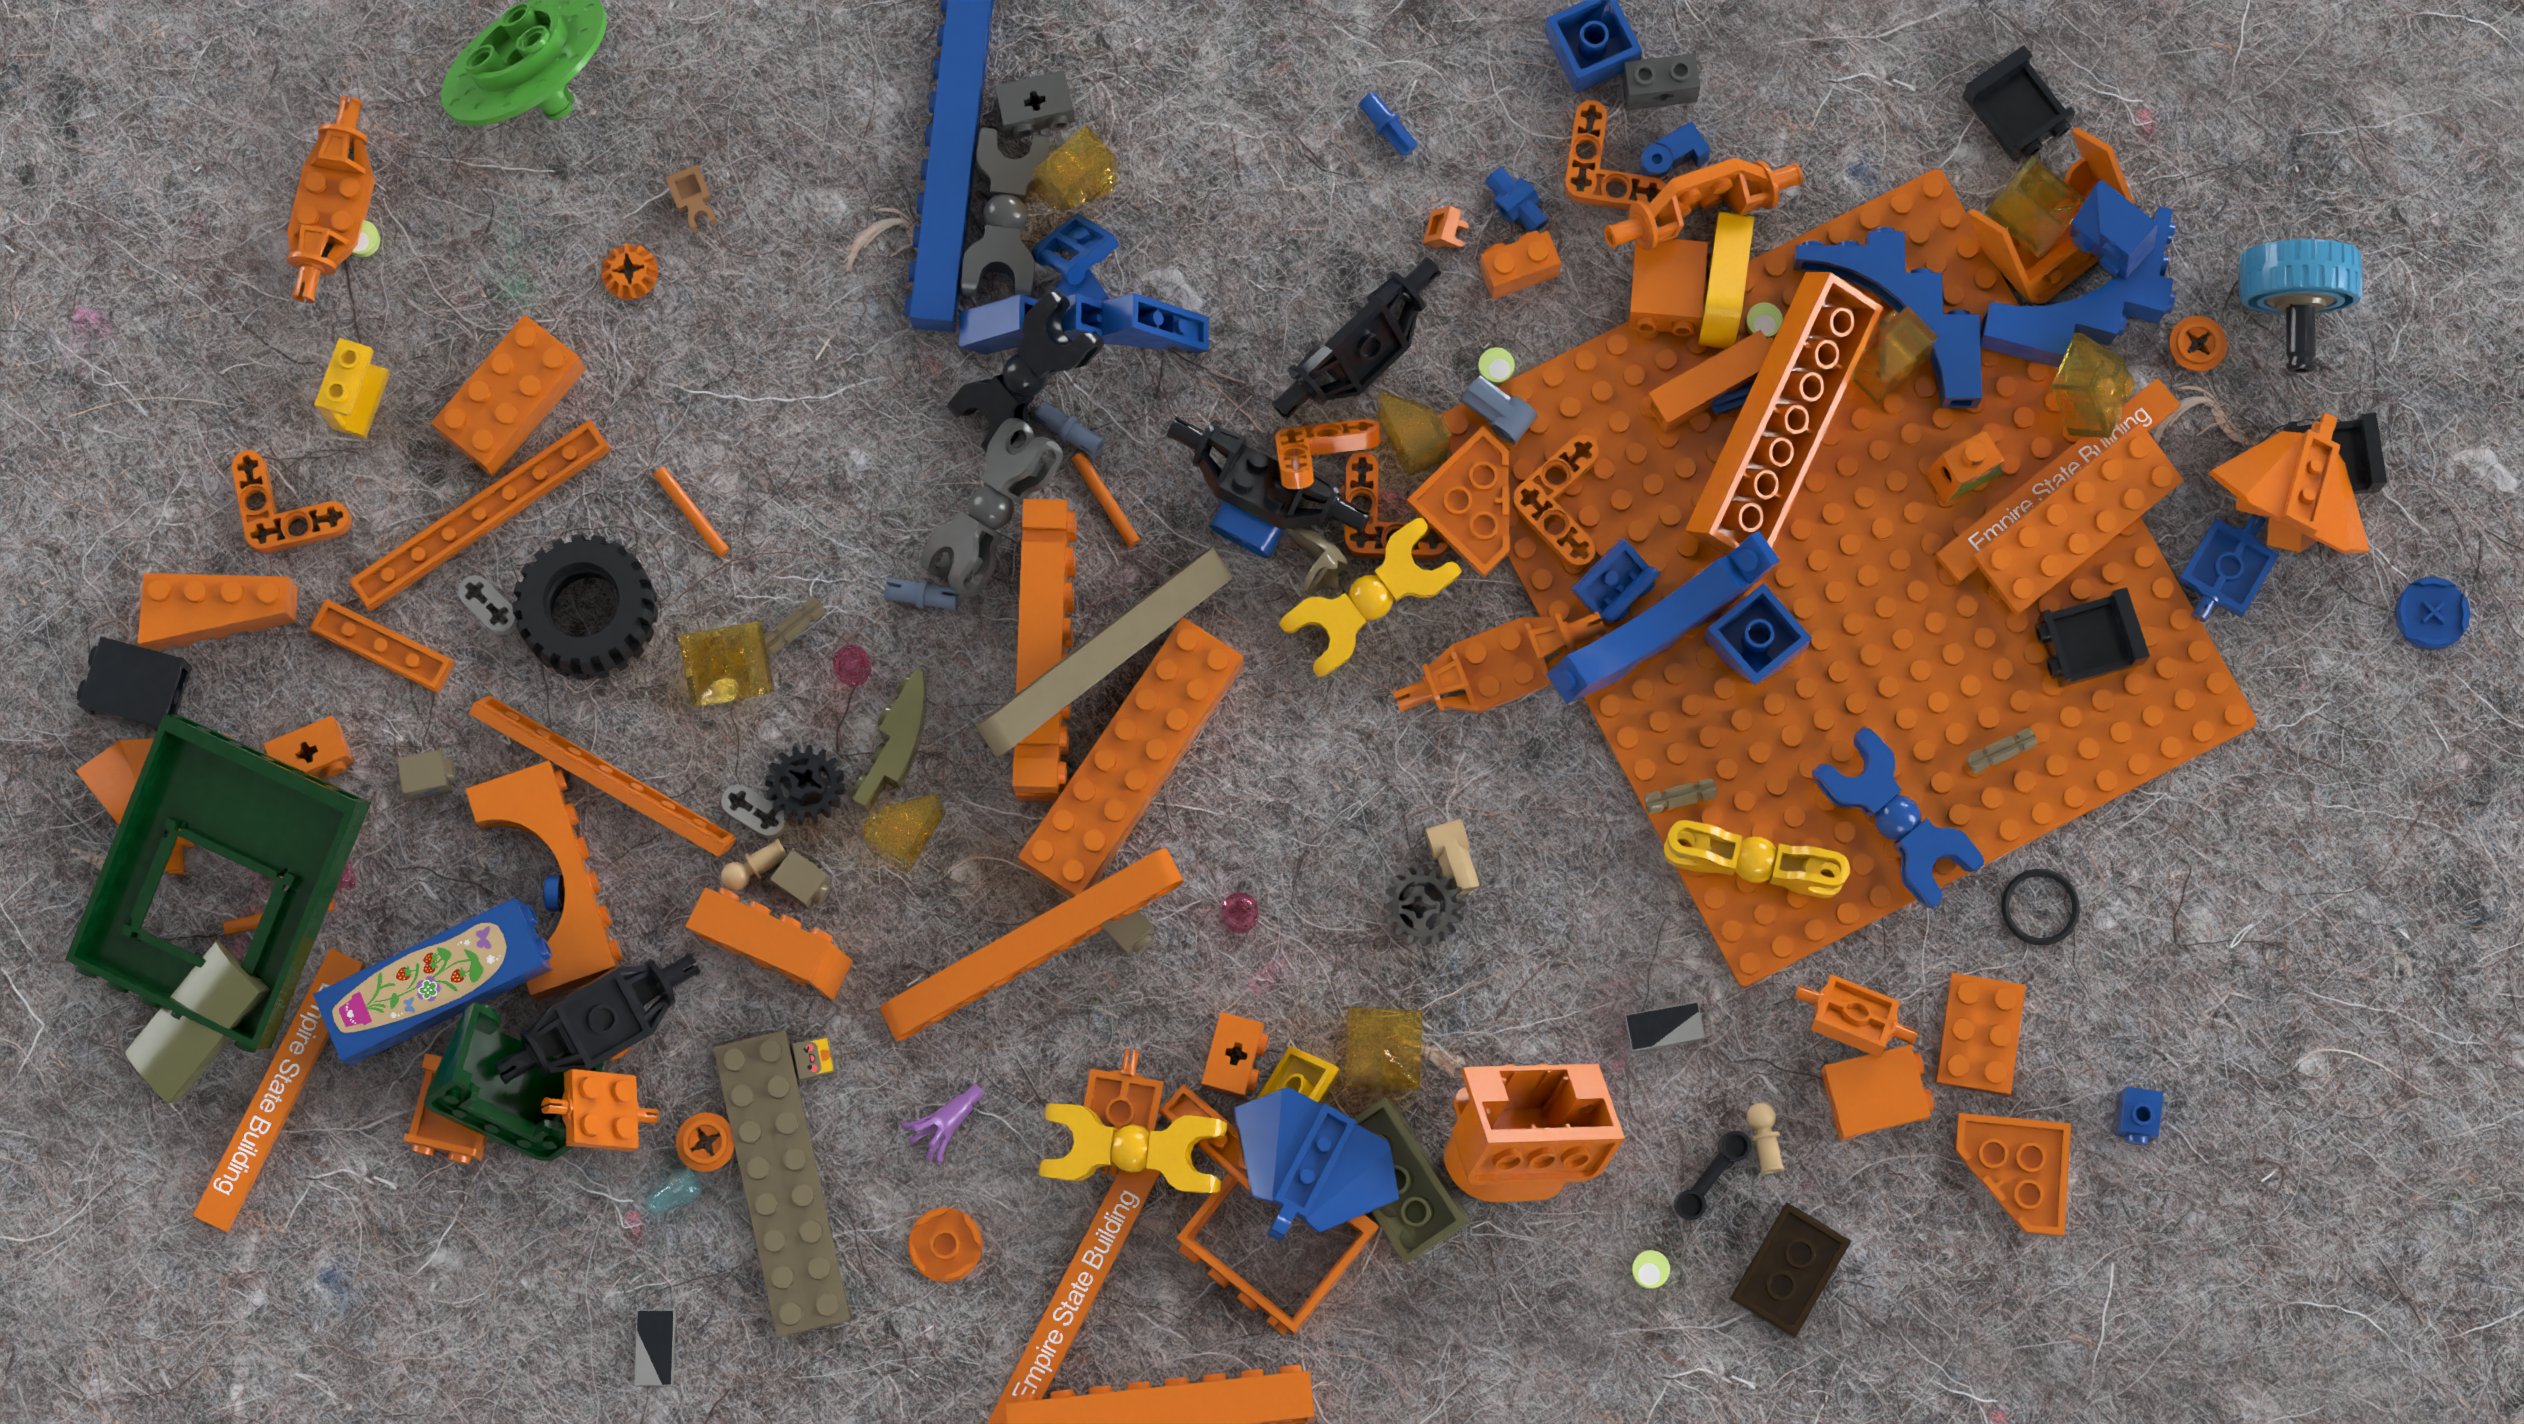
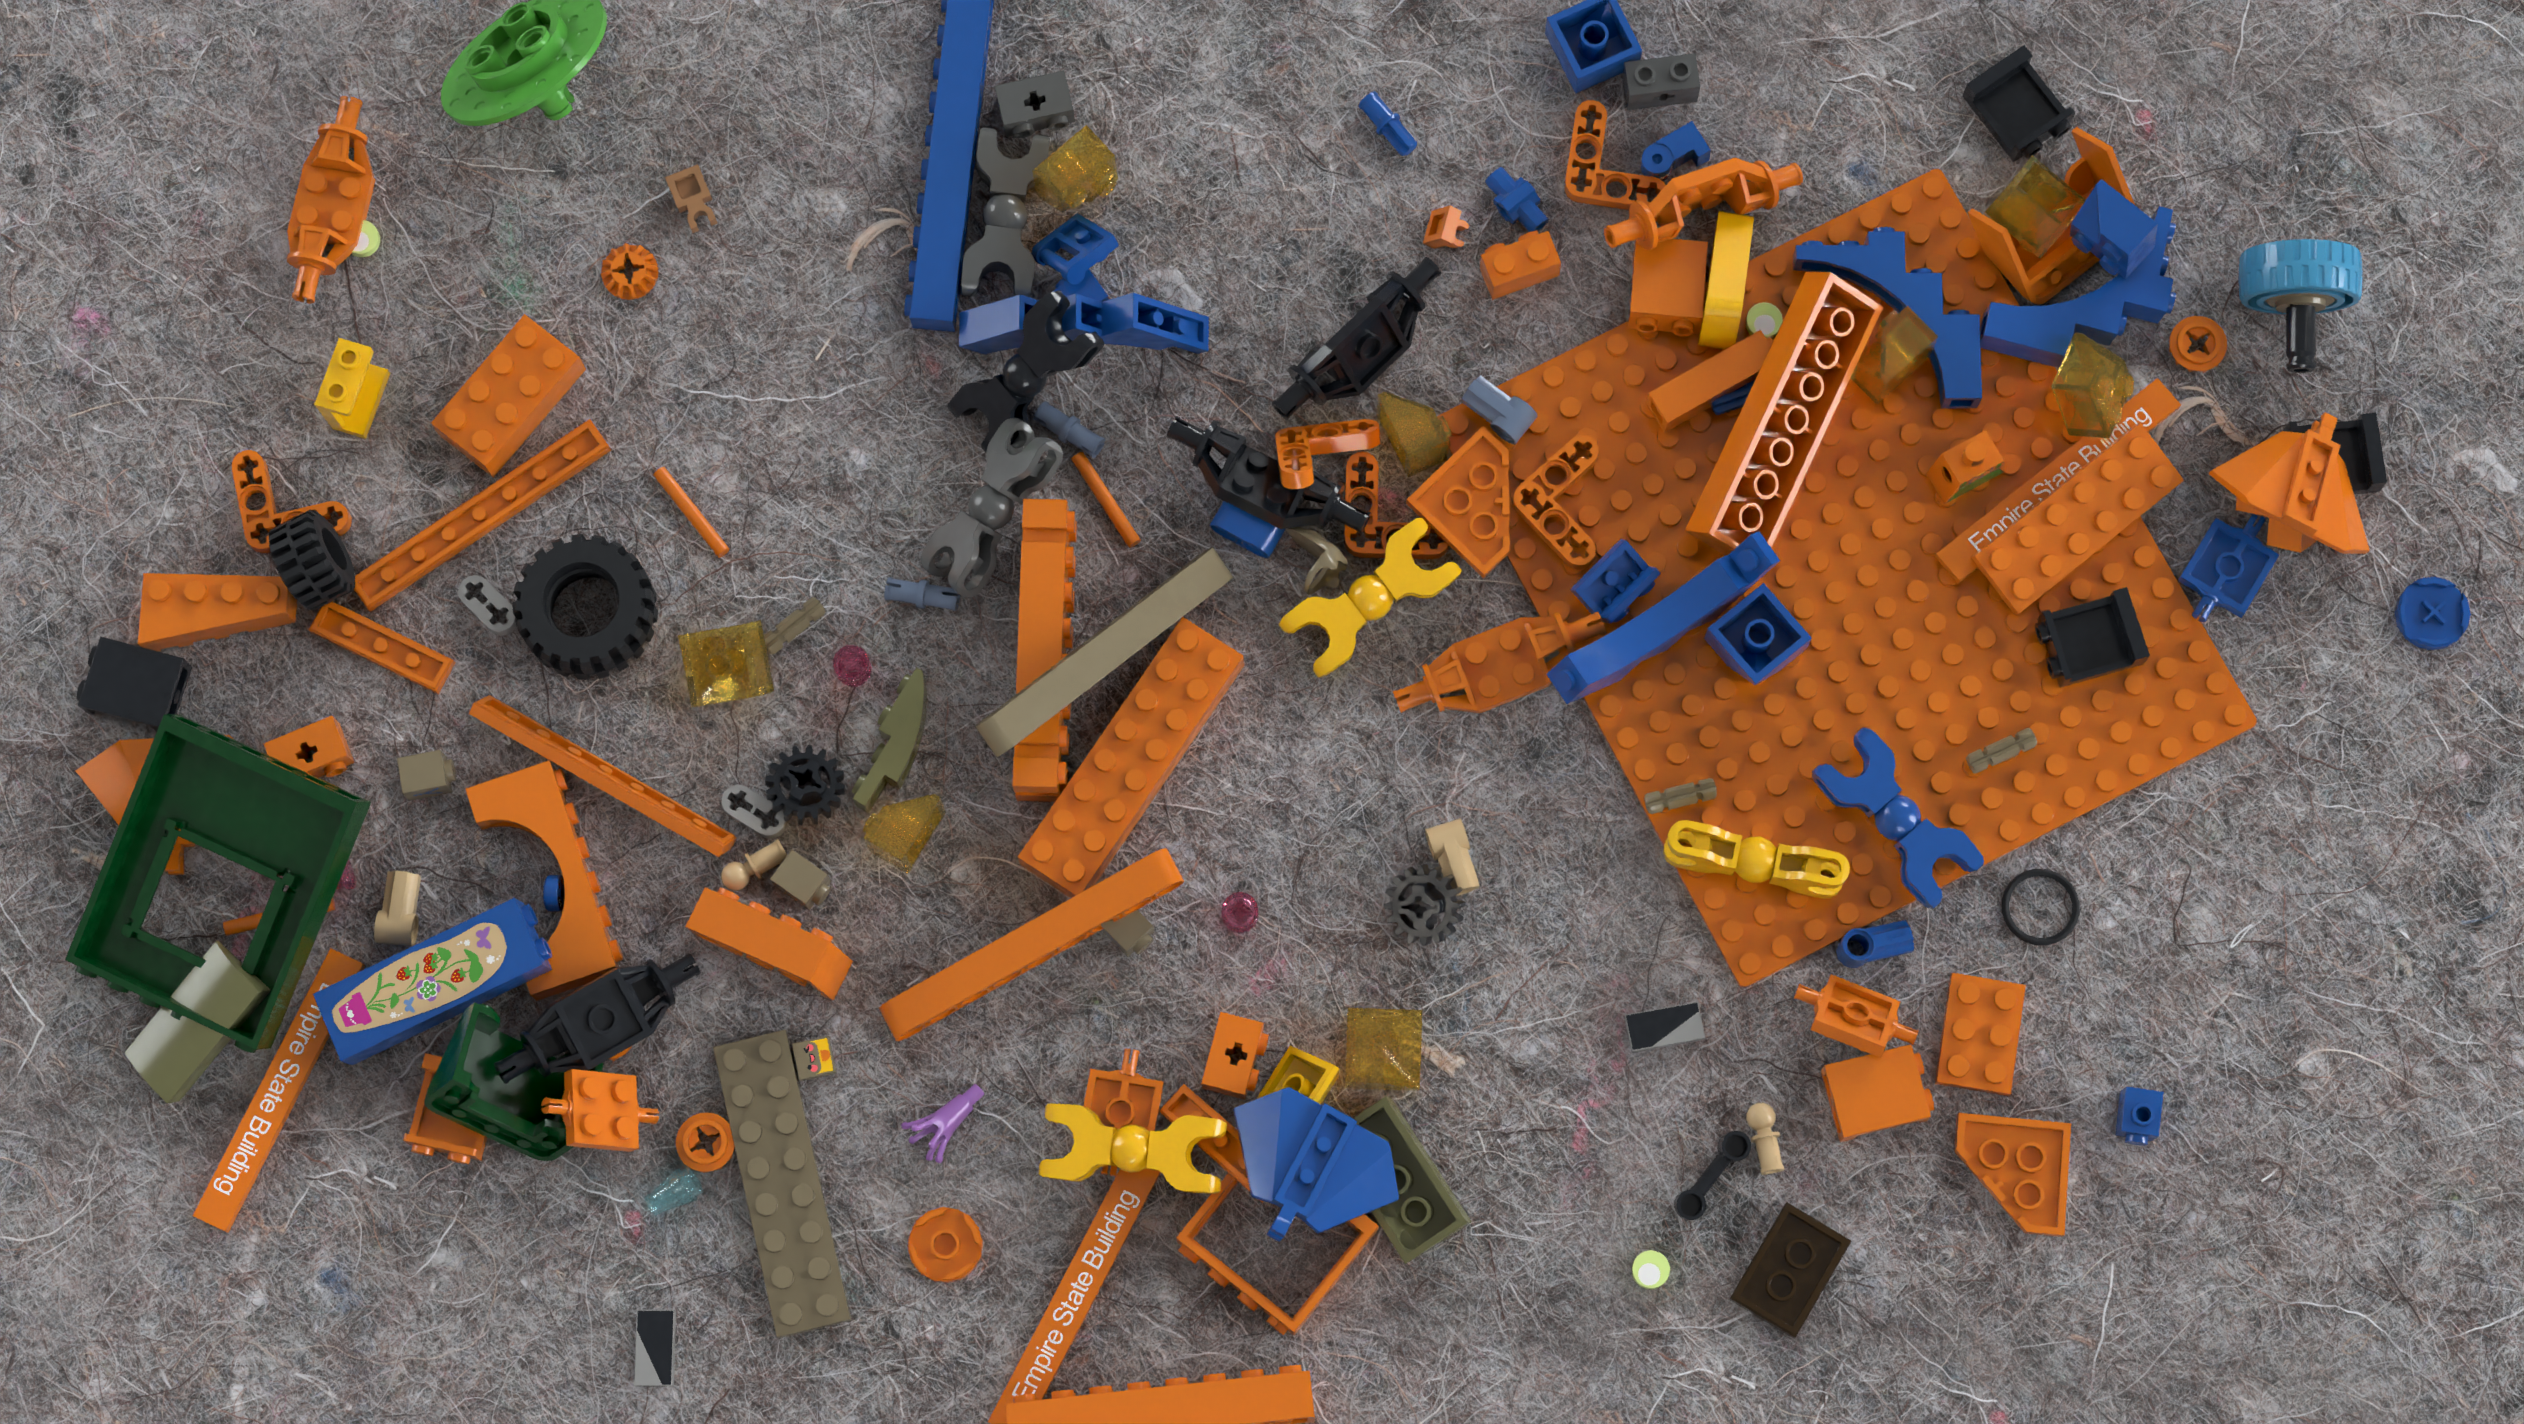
orange brick [1444,1063,1625,1202] -> none
yellowish green tile [1478,347,1515,386] -> none
none -> black tyre [269,510,355,611]
none -> tan piece [374,871,421,946]
none -> blue piece [1836,920,1914,968]

